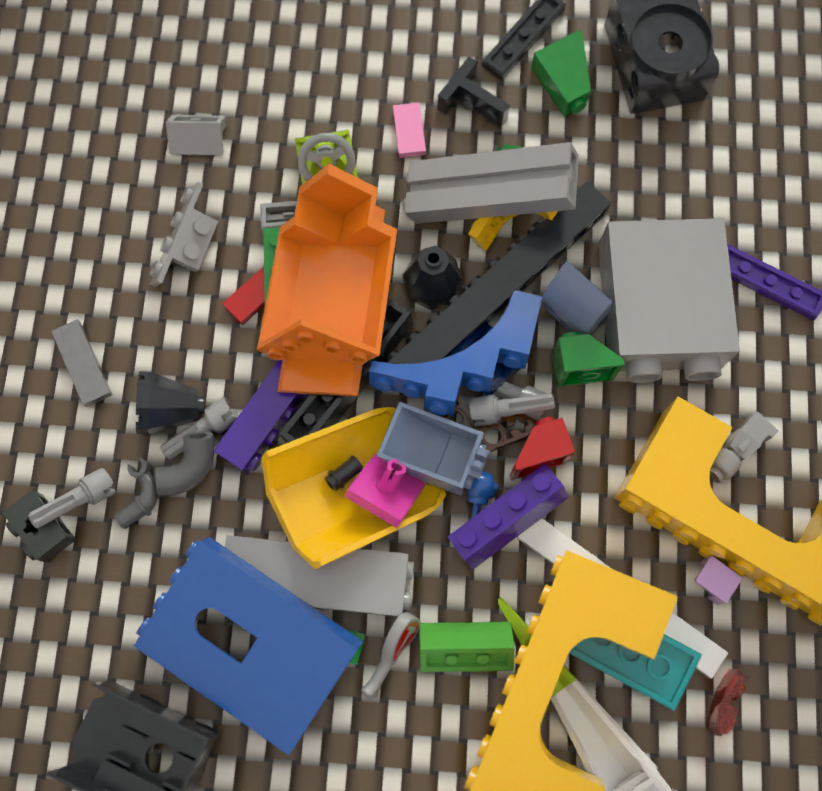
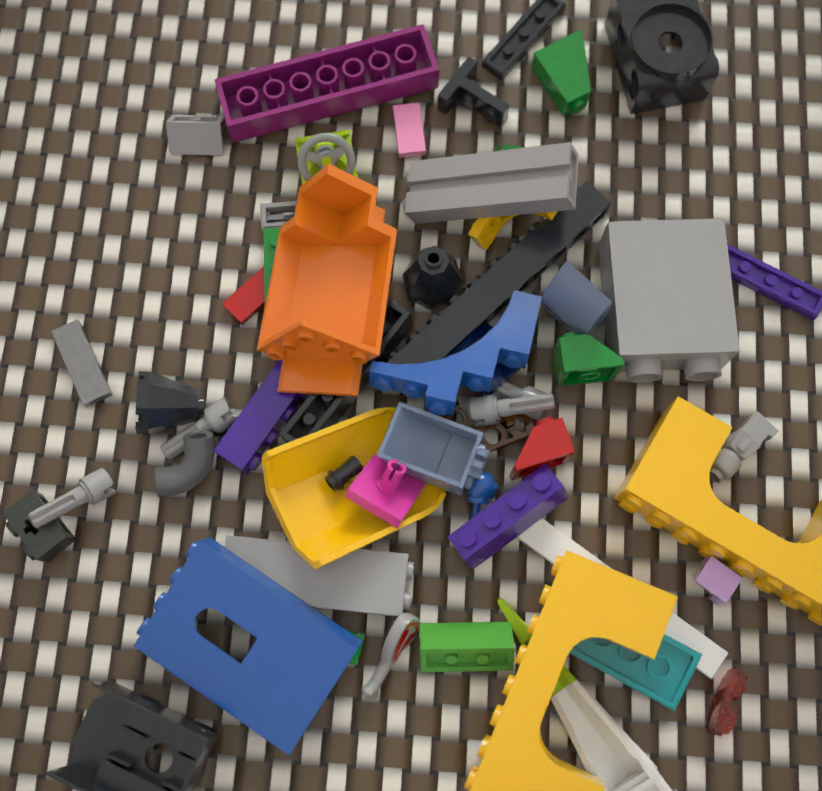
dark grey piece [114,457,158,529] -> none
light grey bracket [149,182,218,288] -> none
none -> magenta brick [214,24,439,143]

